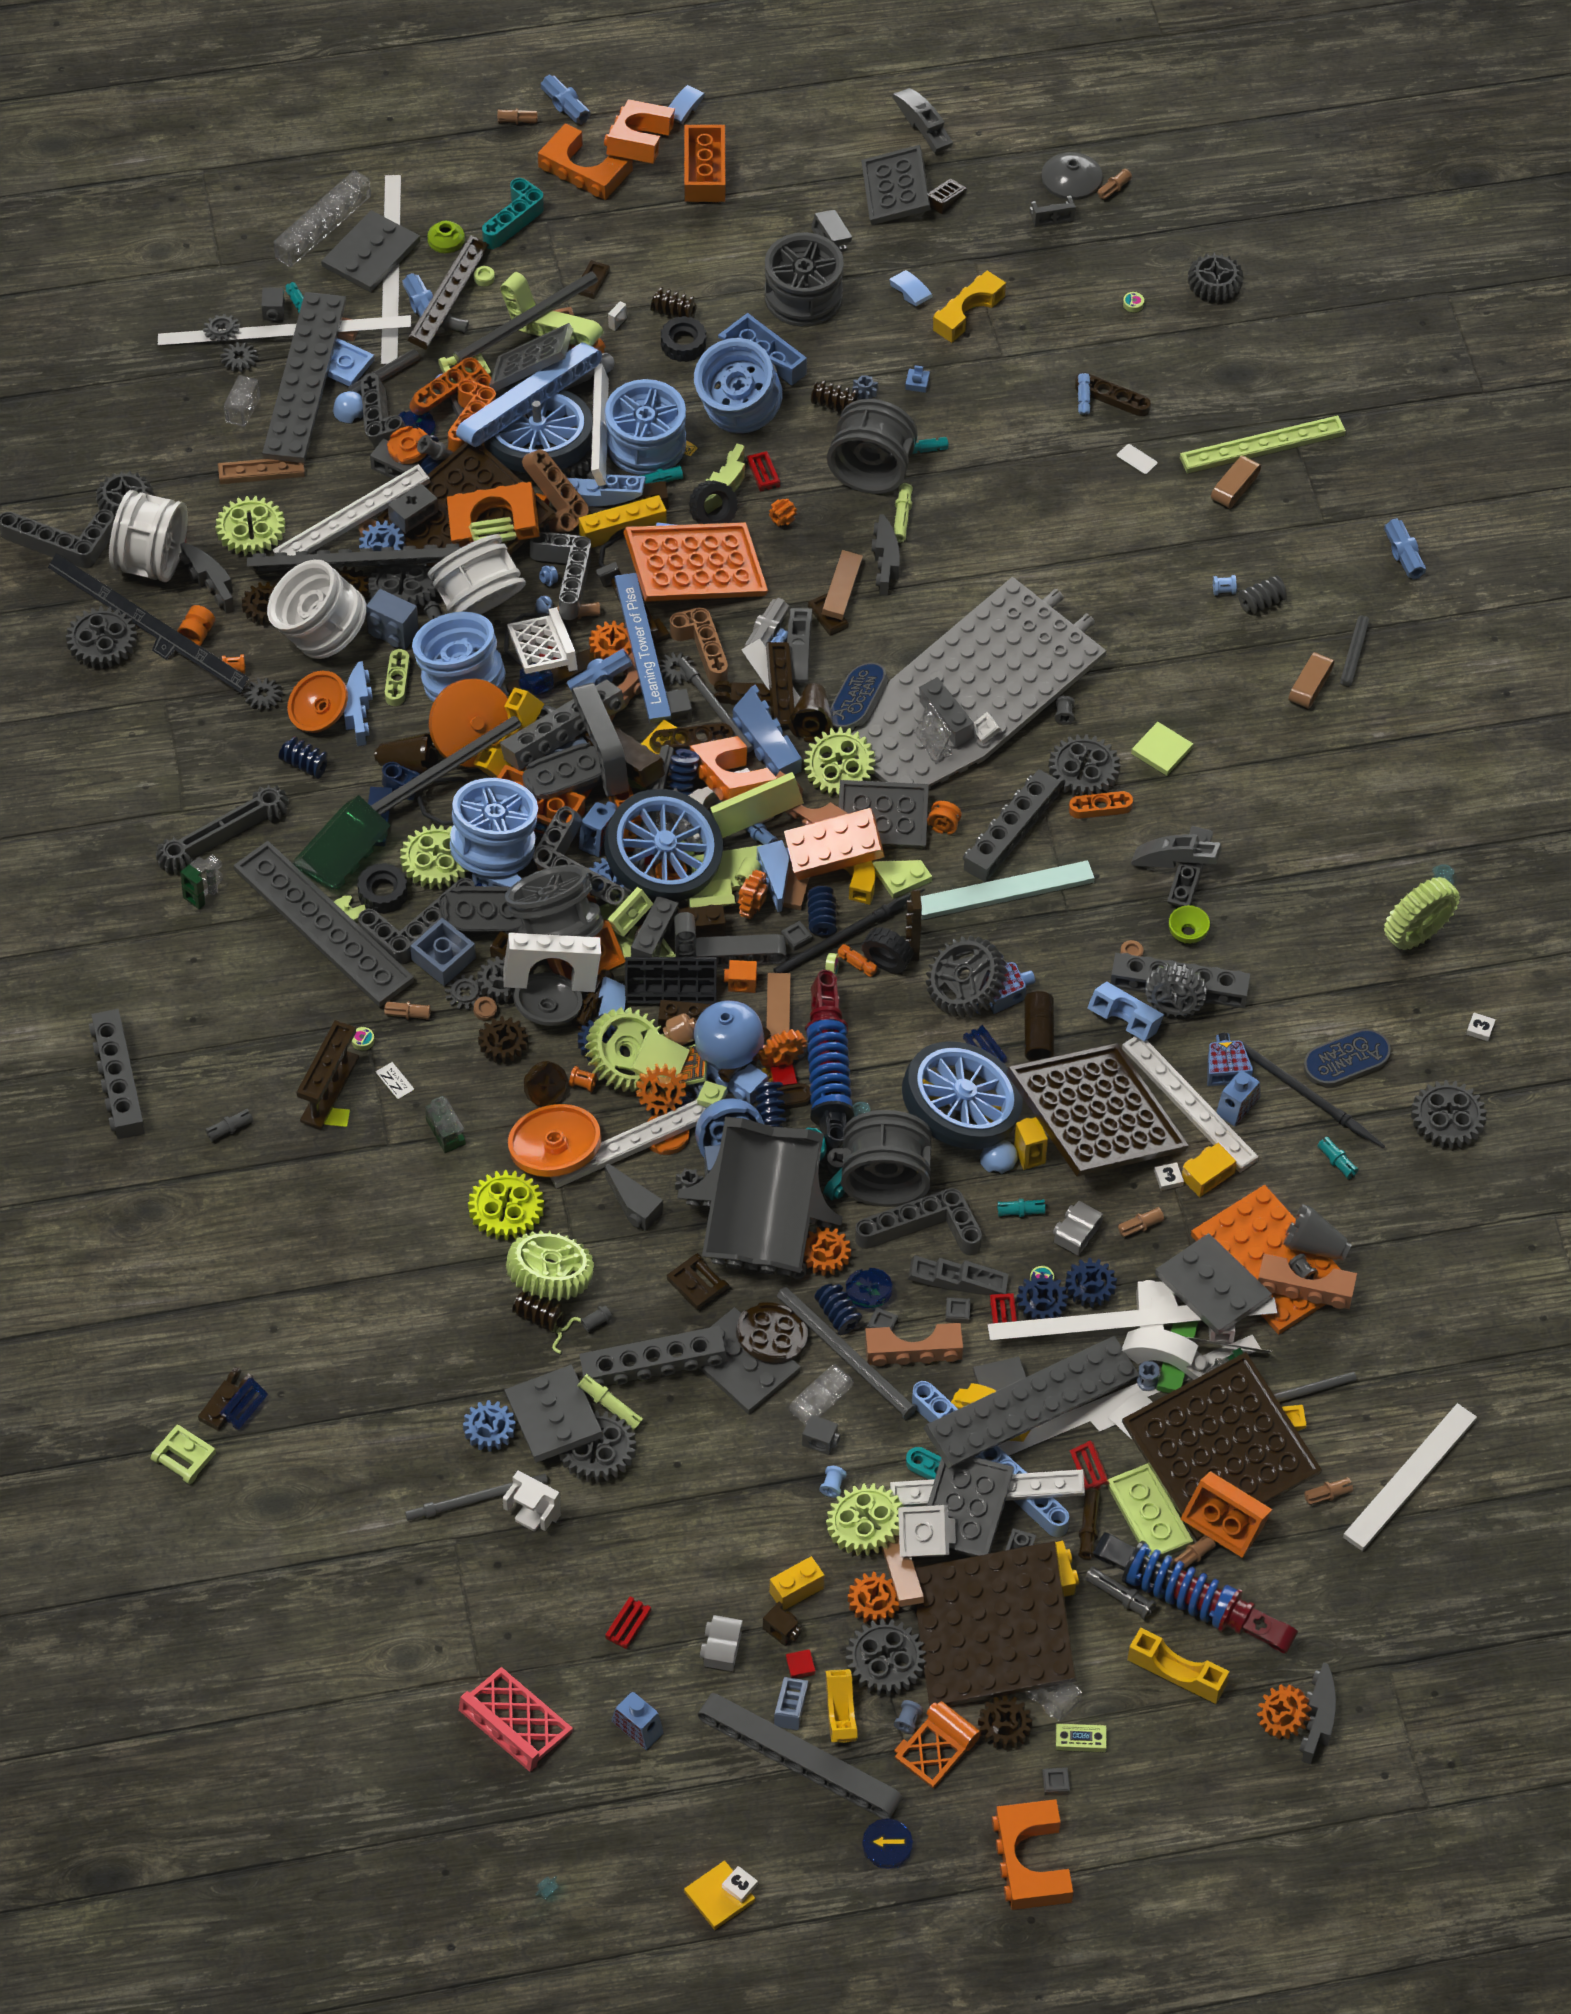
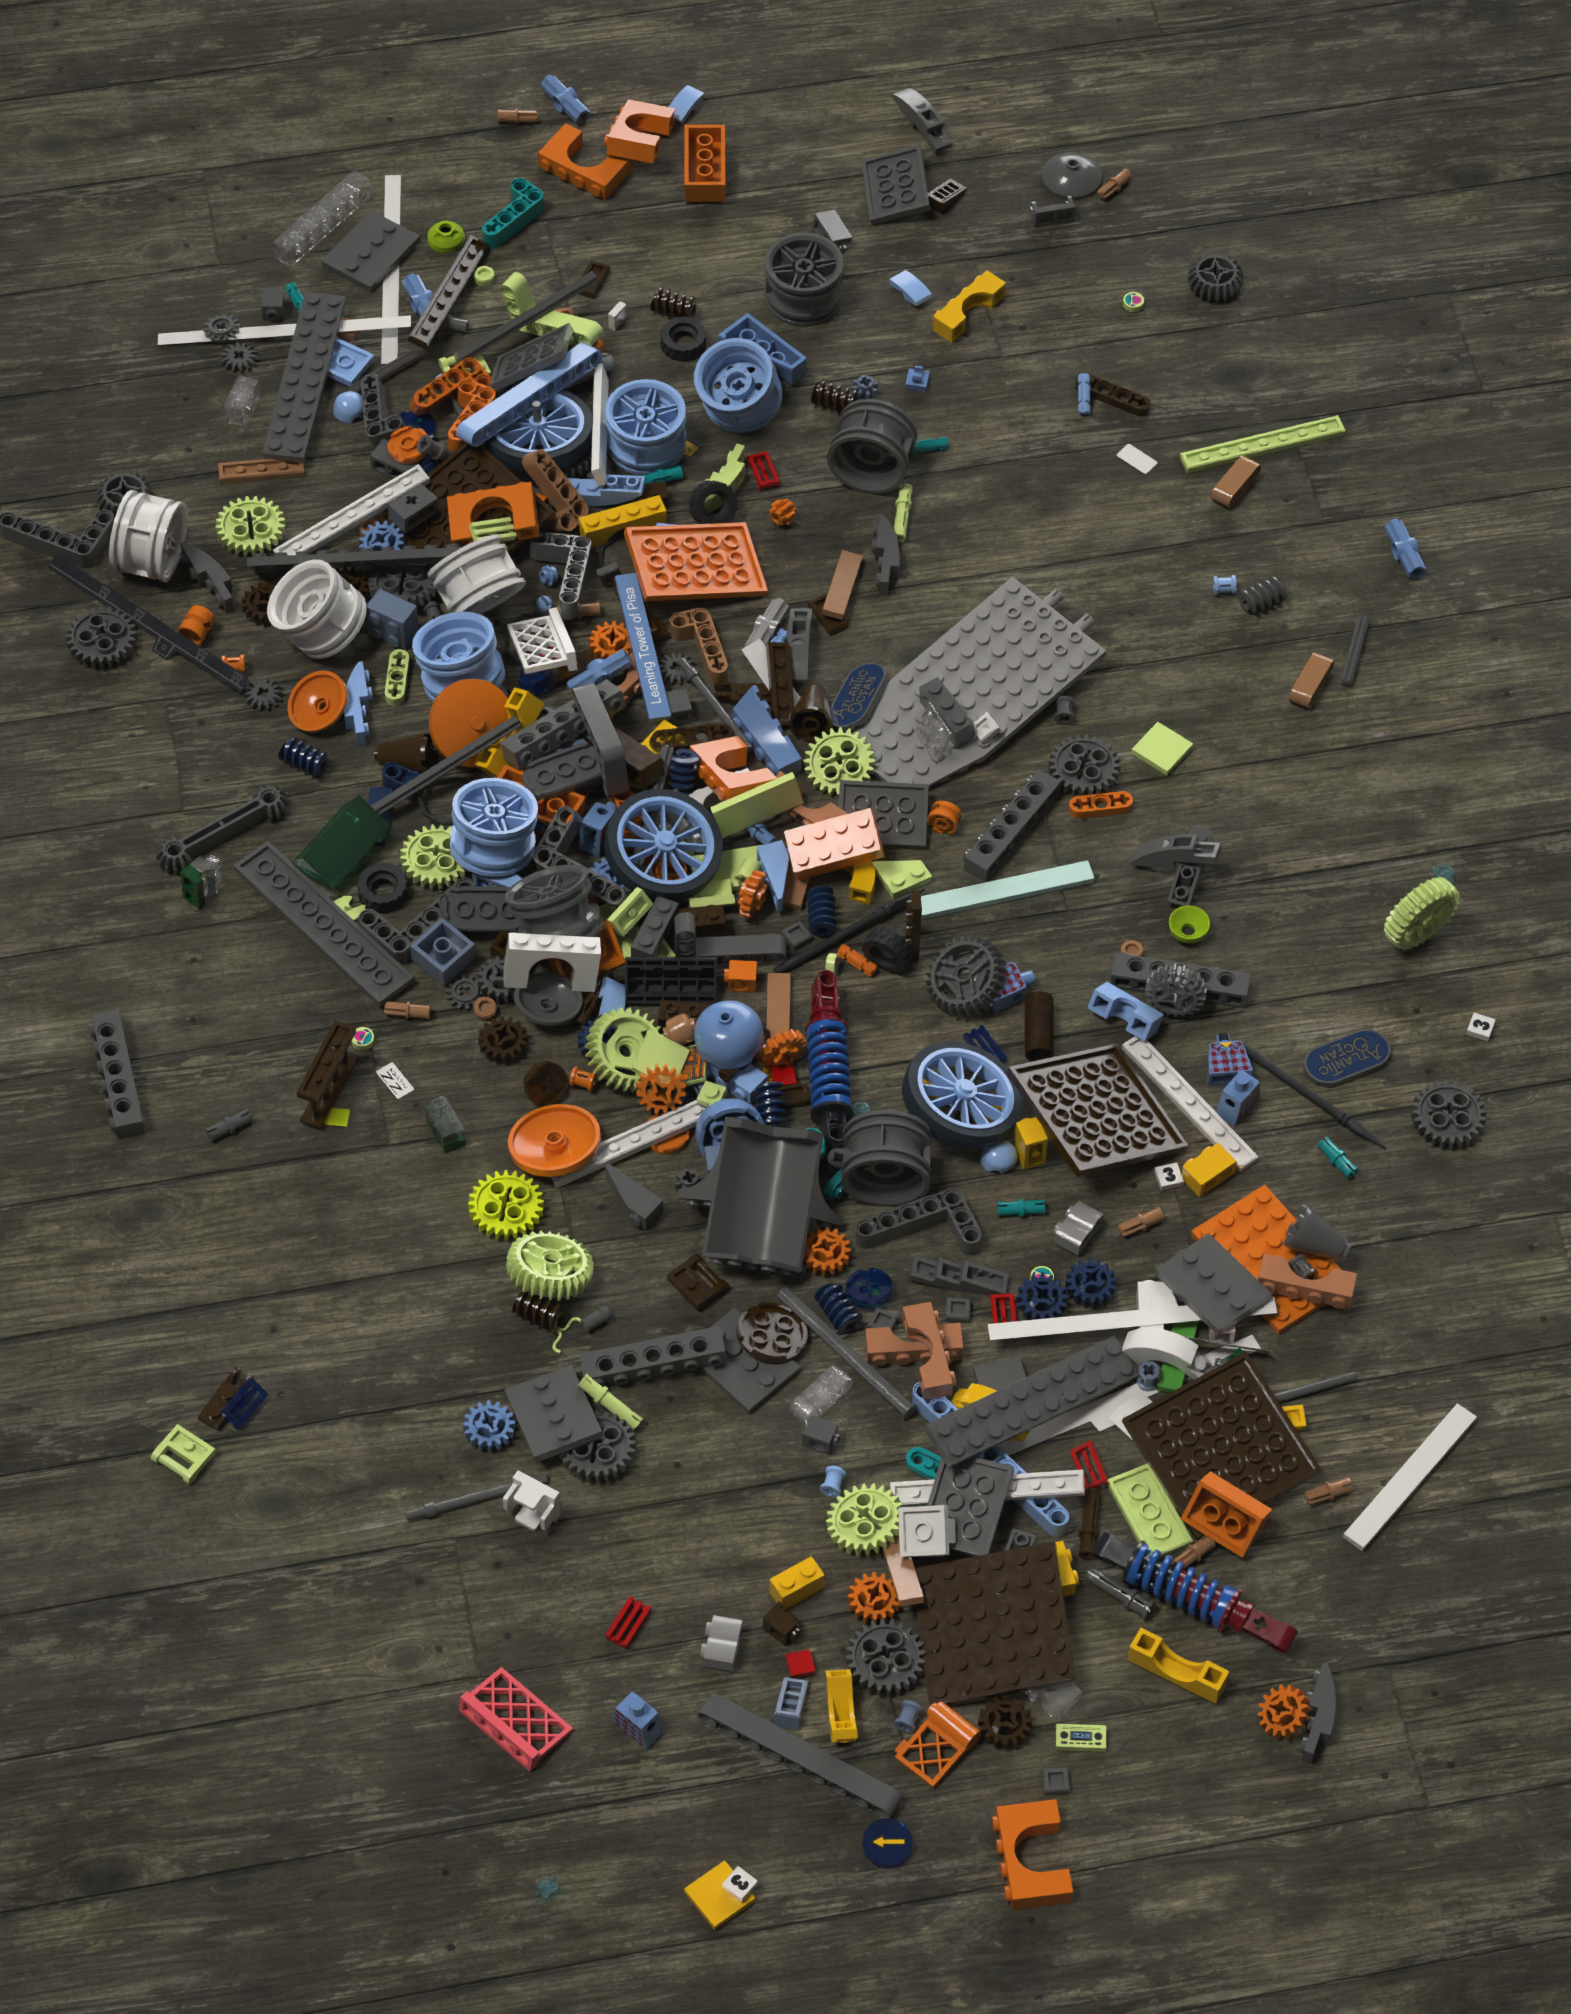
none -> nougat arch [902,1302,956,1400]

